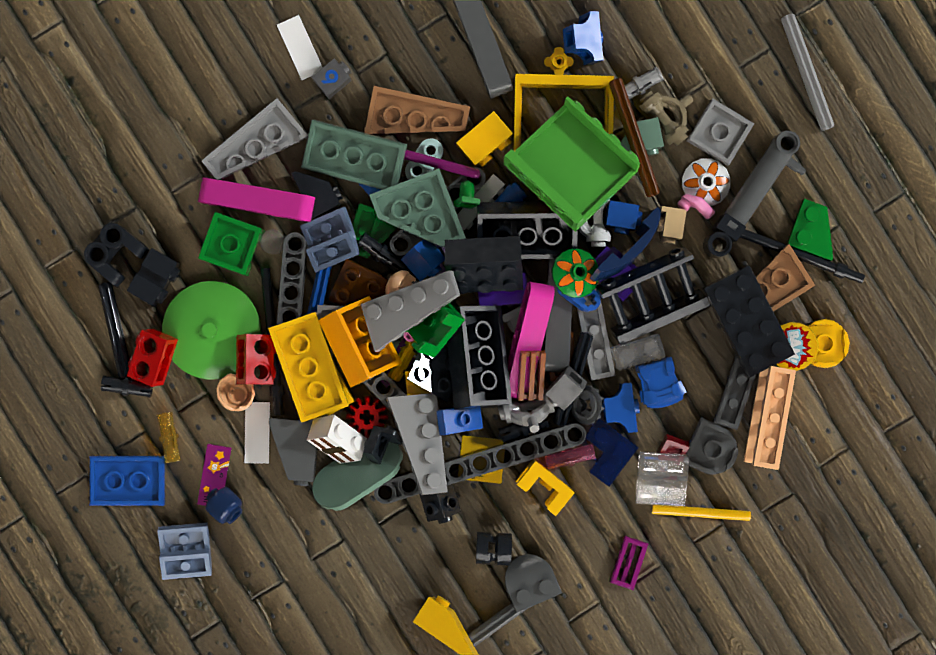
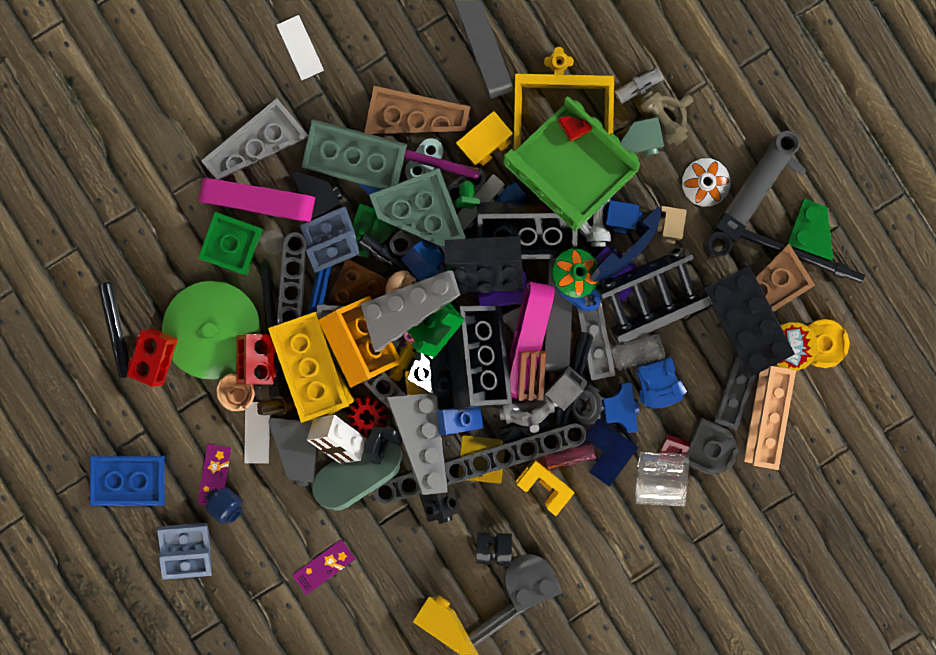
black piece [84,223,150,287] -> none
black pin [101,375,153,398] -> none
black brick [126,248,181,306] -> none
clear yellow pin [157,412,181,463] -> none
flat silver brick [312,58,352,99] -> none
brick [563,11,603,65] -> none
reddish brown axle [609,78,660,197] -> none
magenta tile [609,535,648,590] -> none
yellow bar [652,504,751,521] -> none
bright pink arm [677,194,715,219] -> none
light grey tile [686,98,754,166] -> none
light grey axle [781,14,834,131] -> none
none -> dark brown axle [257,395,297,415]
none -> magenta sticker [292,539,356,595]
none -> red tile [558,116,592,143]

